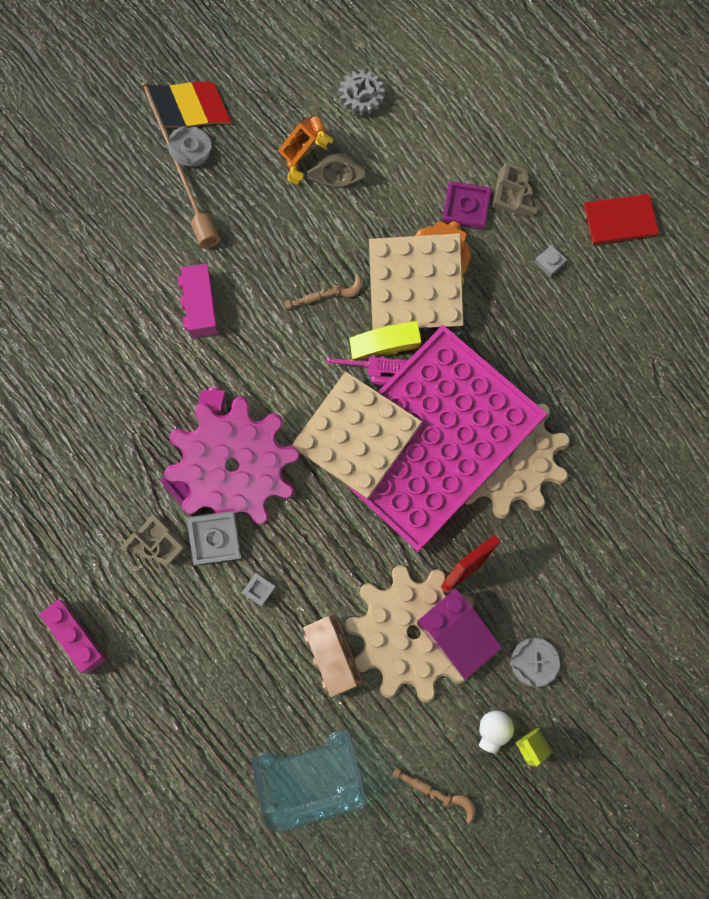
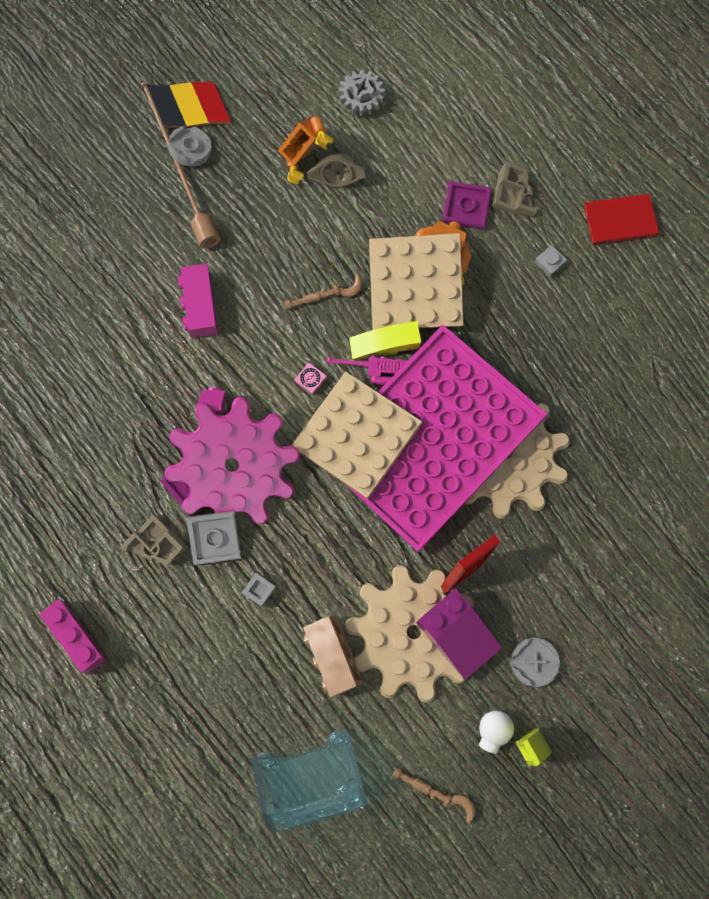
none -> bright pink tile [294,363,327,395]

